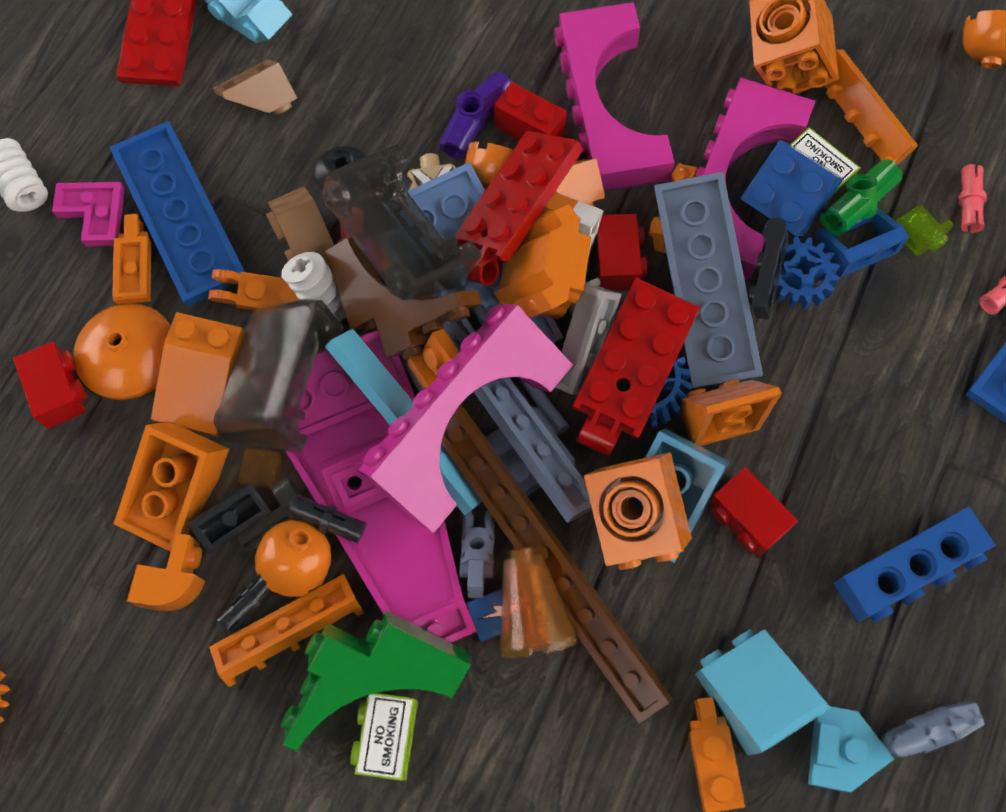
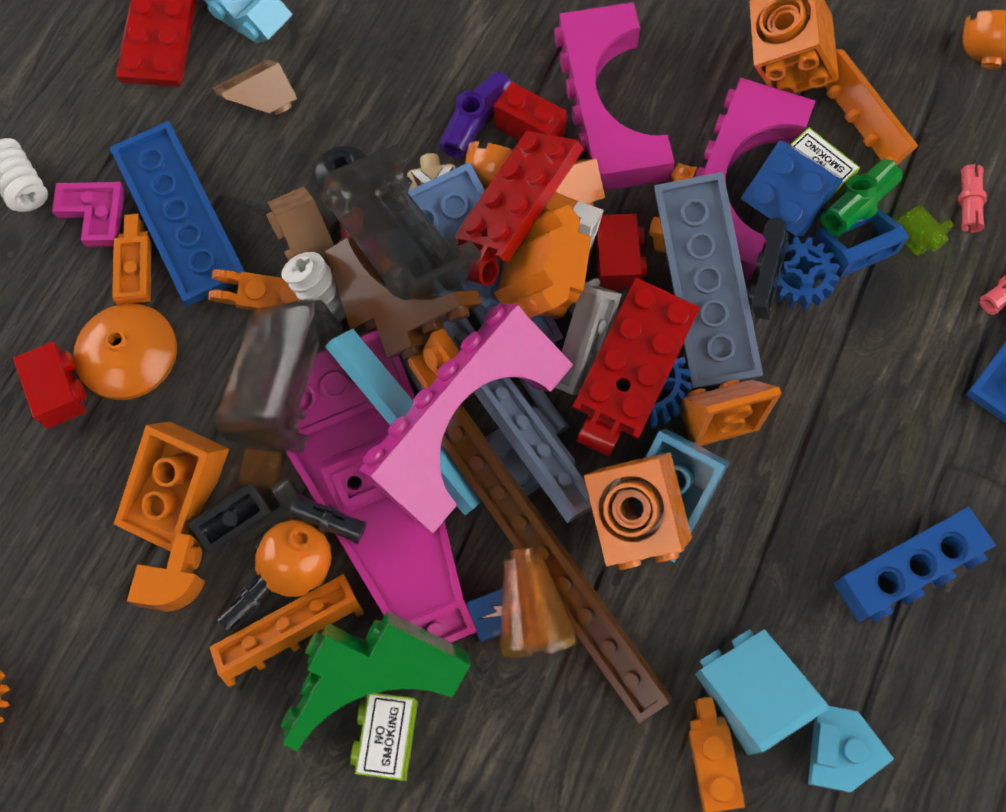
orange slope [151,312,252,437] -> none
sand blue hinge [459,510,495,598] -> none
red brick [708,467,798,558] -> none
sand blue hinge [880,701,985,758] -> none

